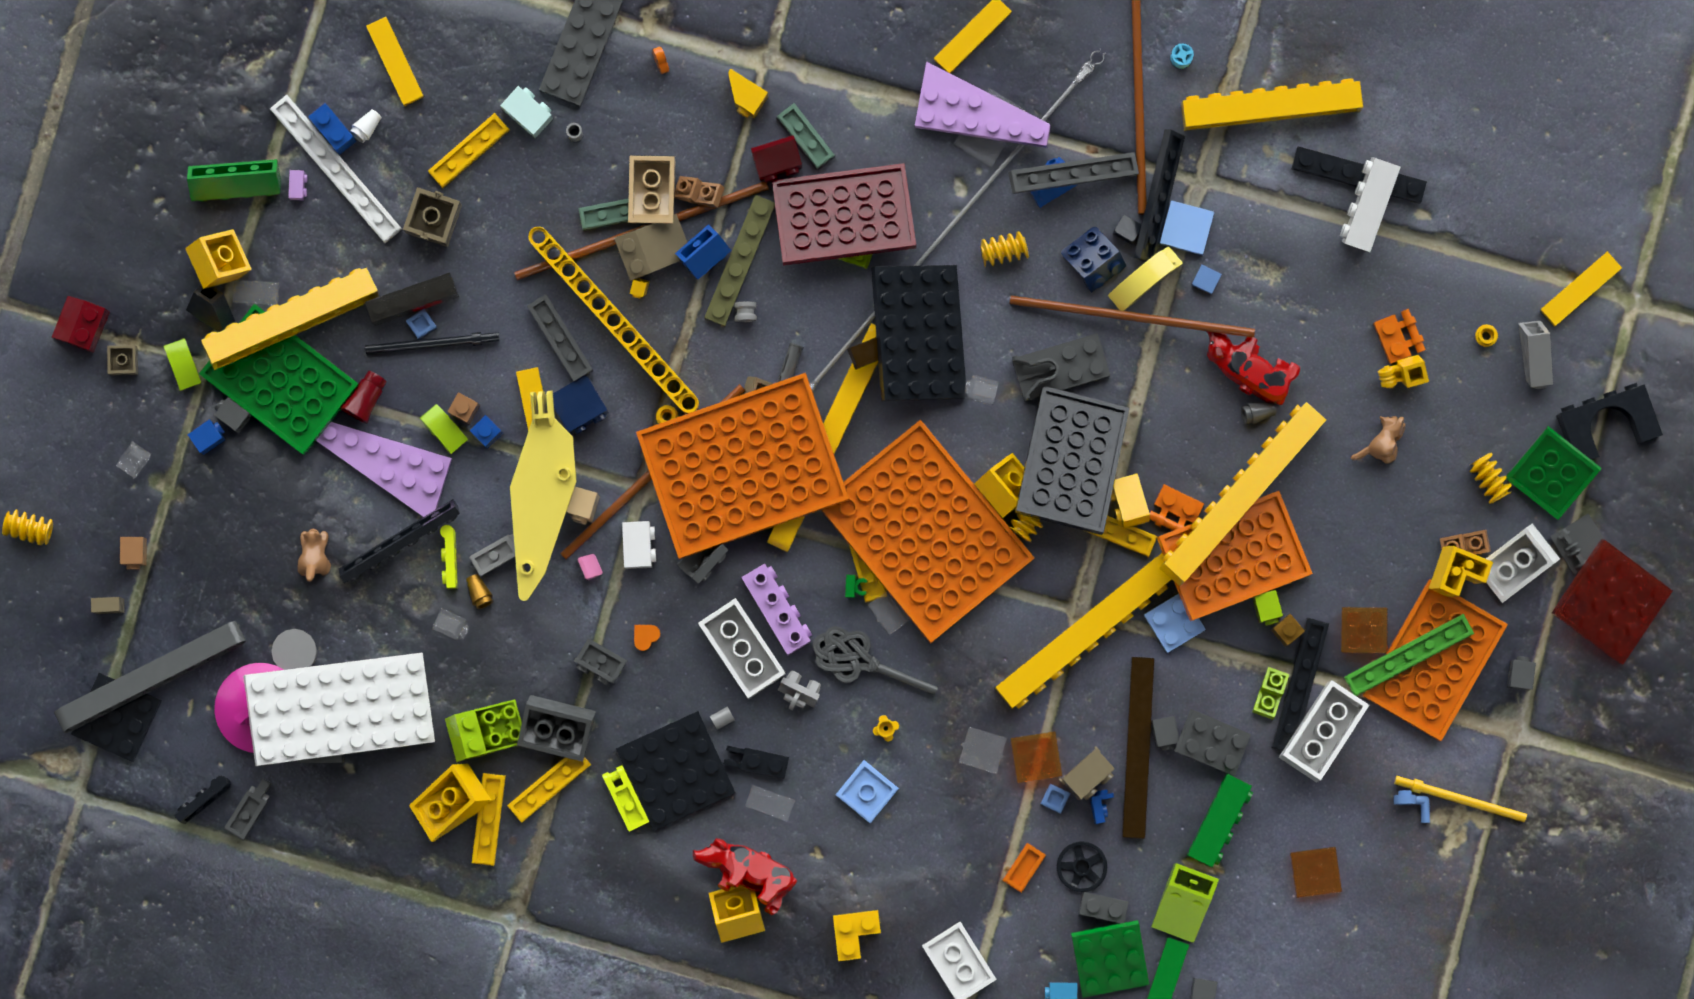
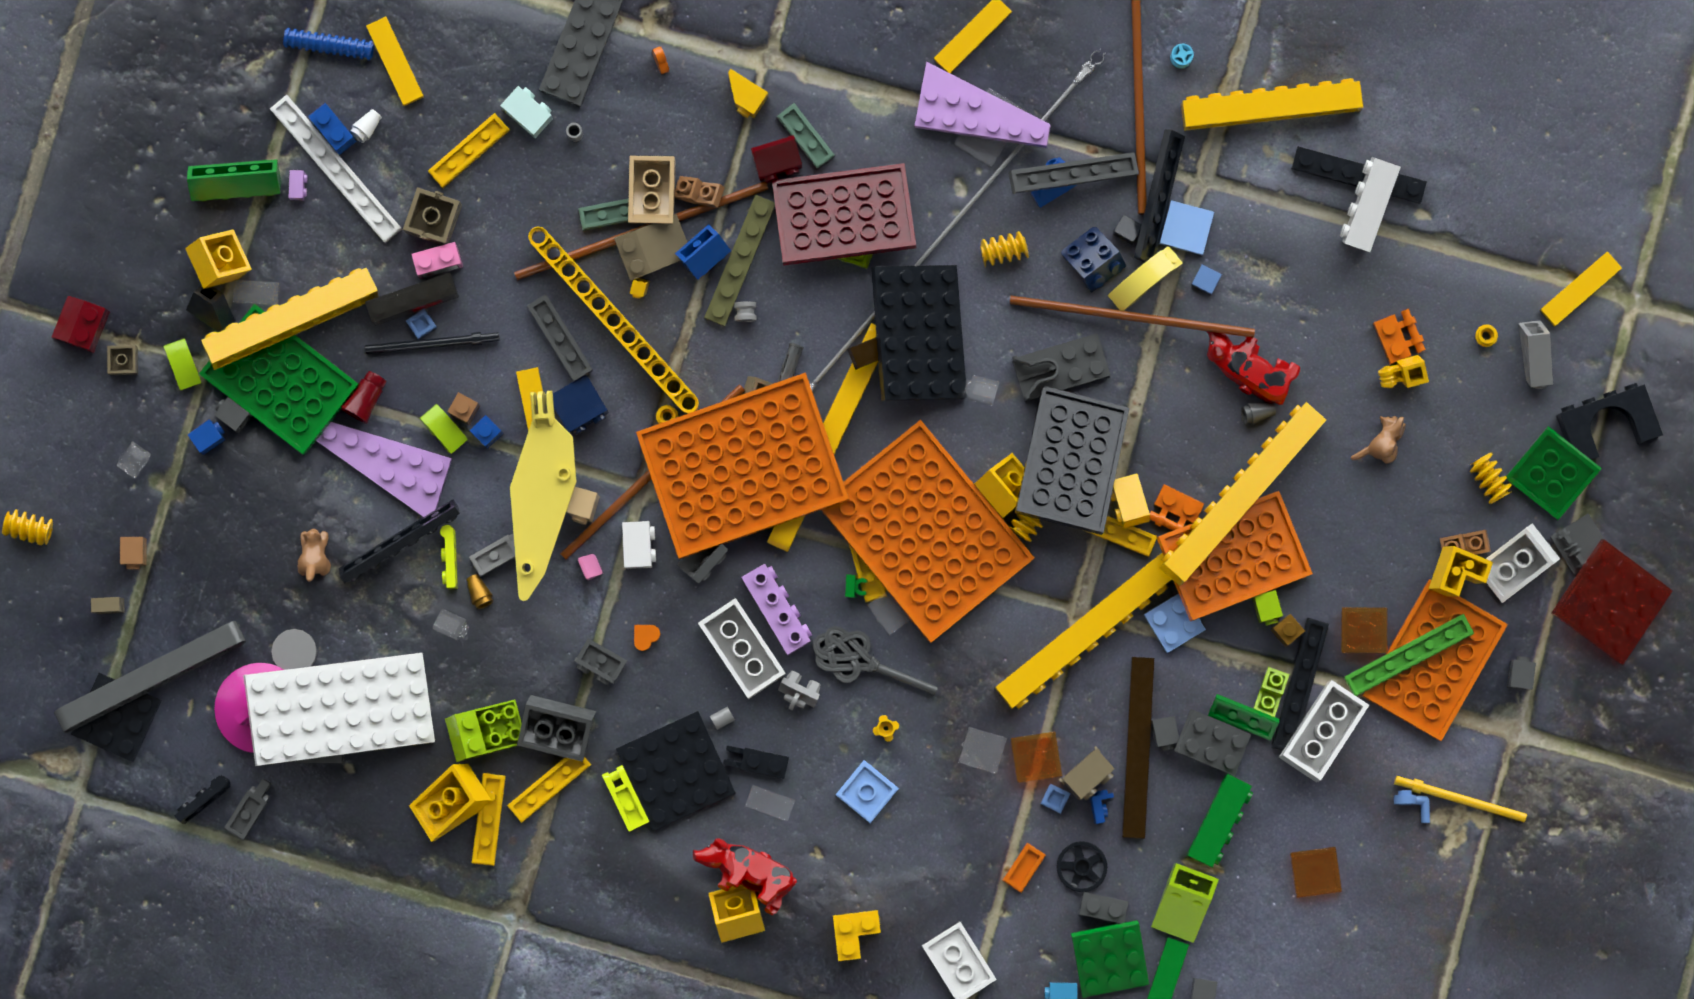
none -> blue piece [283,28,374,61]
none -> bright pink brick [412,242,463,279]
none -> green tile [1208,694,1280,741]

